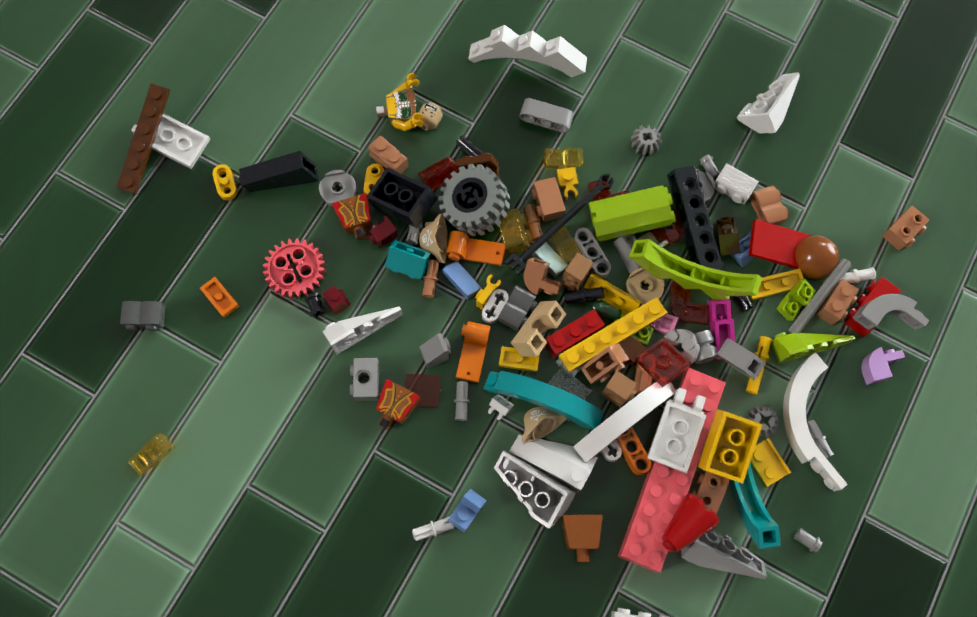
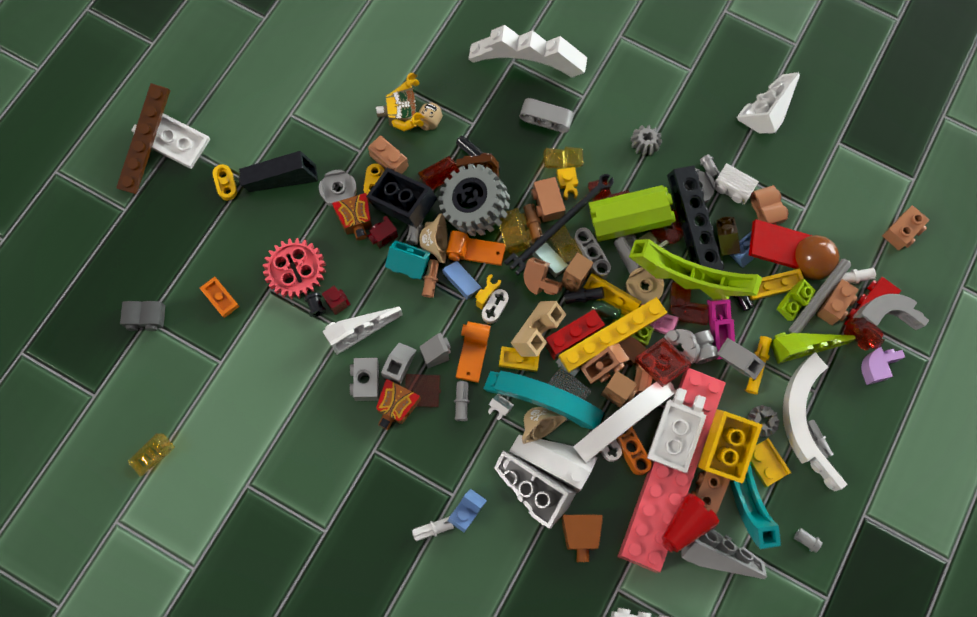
dark grey brick [498,285,538,331] -> none
none -> light grey slope [381,343,417,386]
none -> clear red plate [843,318,885,350]

